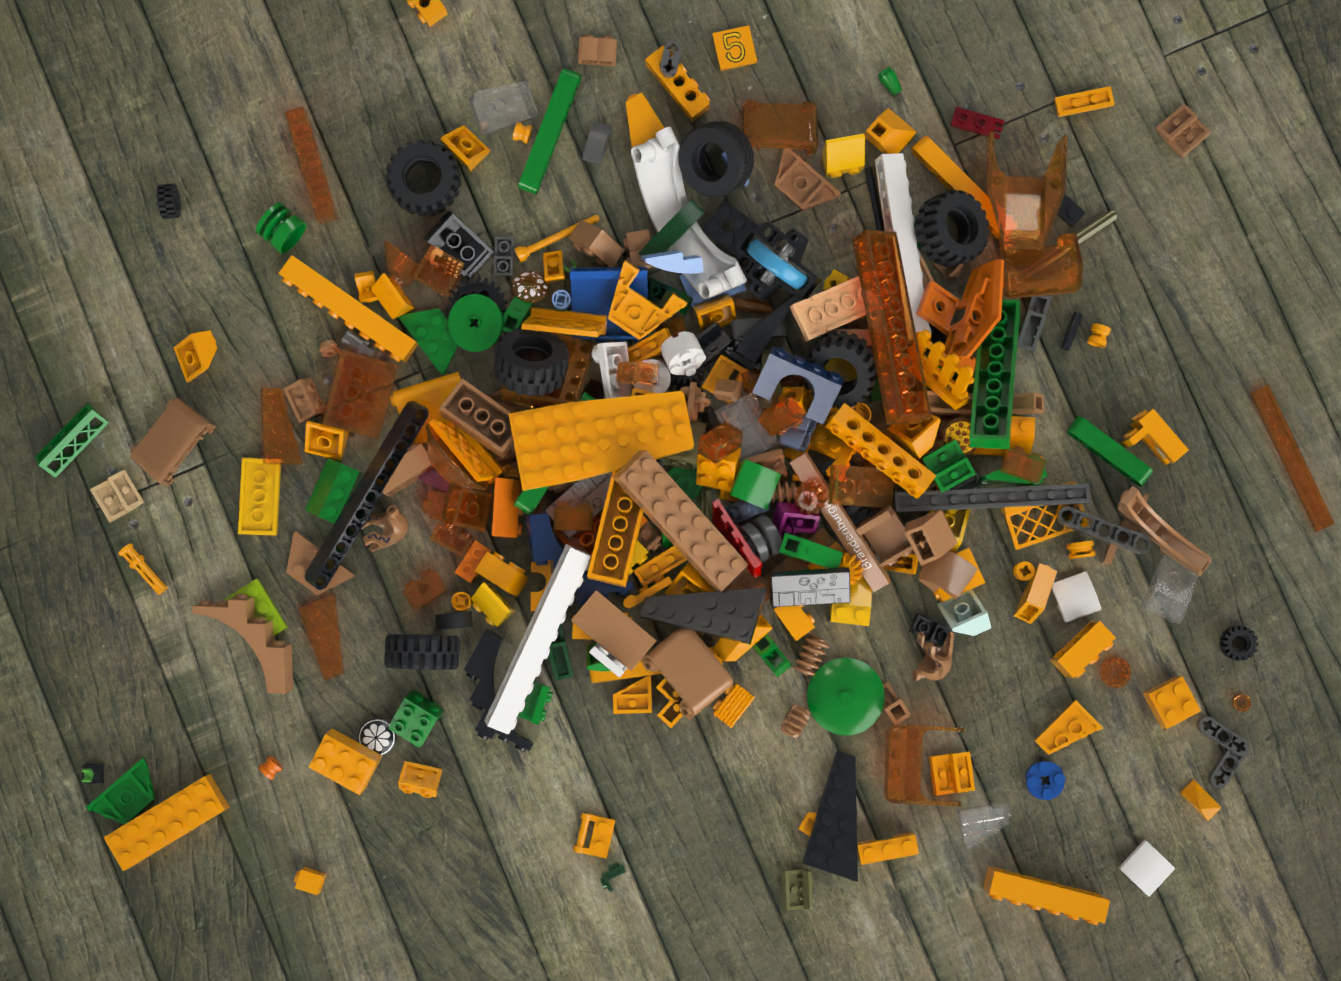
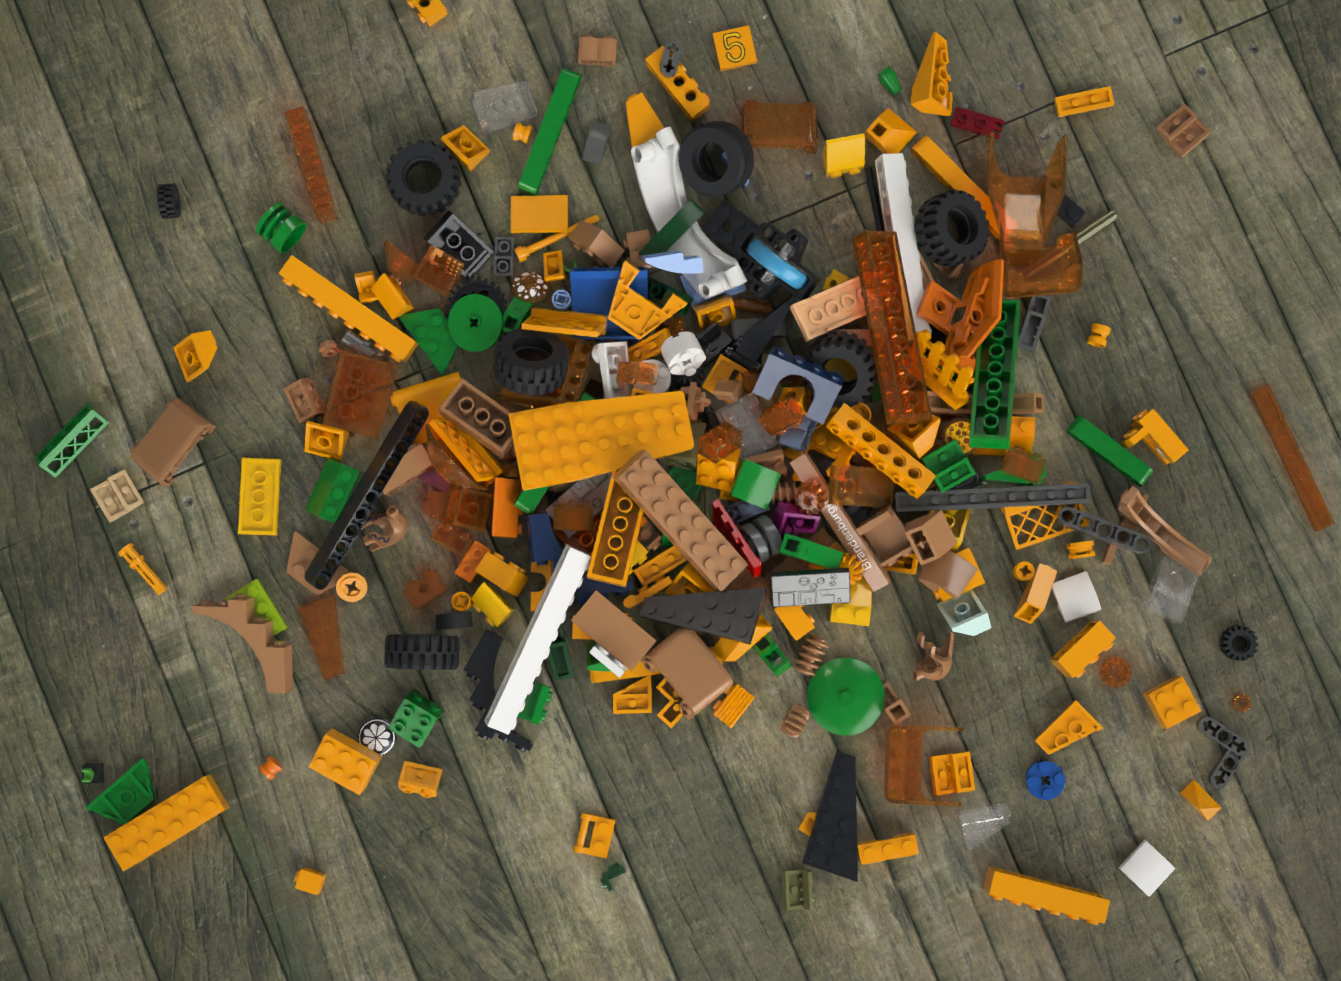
clear orange wing [260,388,303,465] -> none
medium nougat wing [774,146,841,211] -> none
black slope [909,614,954,646] -> none
black piece [1061,312,1083,351] -> none
none -> light orange gear [336,572,367,602]
none -> light orange tile [511,195,568,233]
none -> light orange wedge [910,32,953,116]

